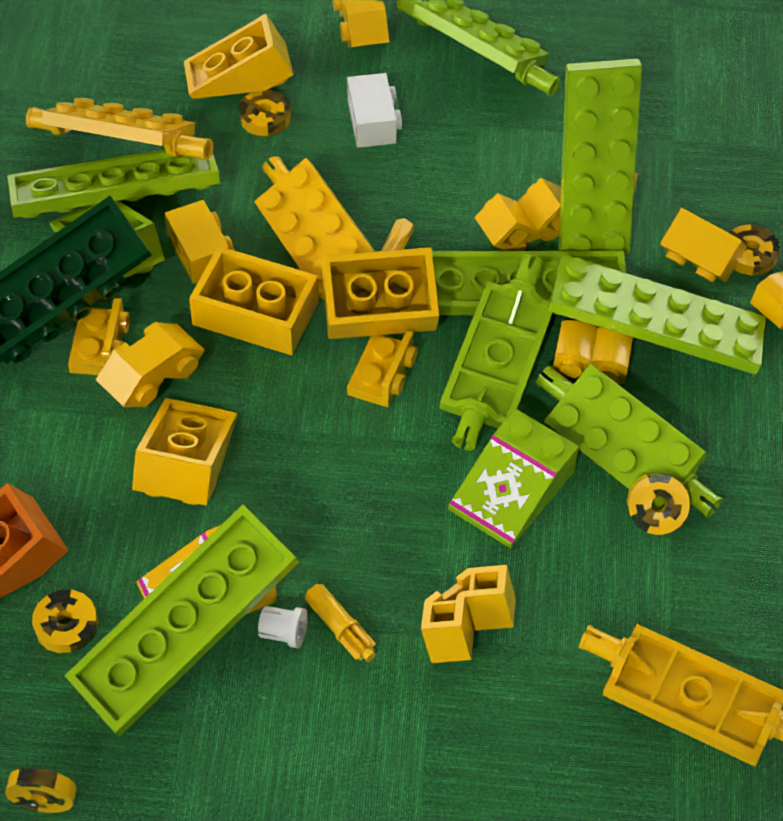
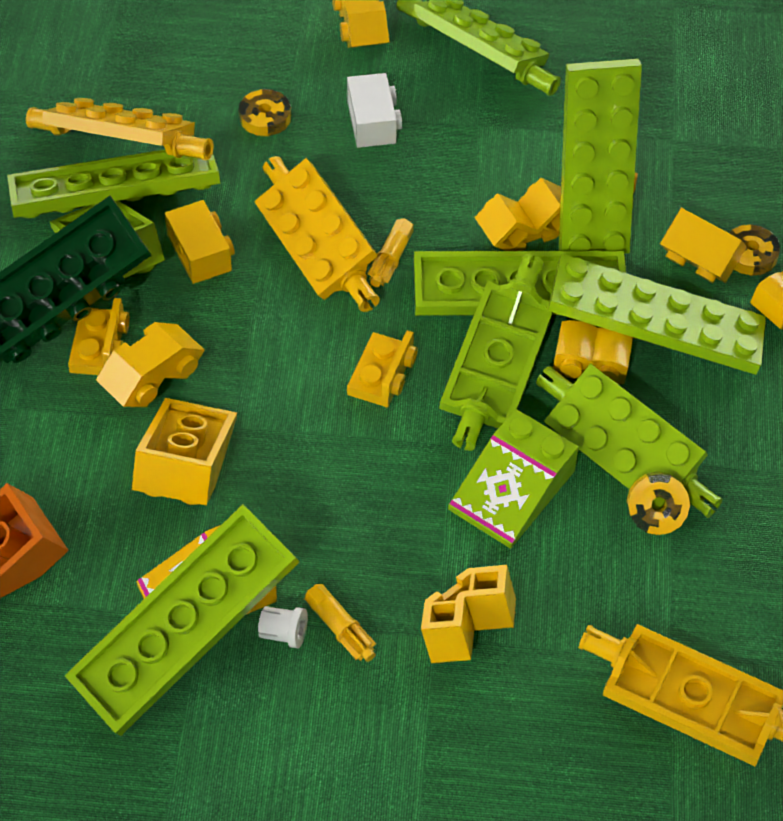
piece [5,768,77,813] -> none
yellow piece [32,589,98,653] -> none
yellow slope [183,14,294,99] -> none
yellow brick [189,246,319,355] -> none
yellow brick [322,247,439,339] -> none

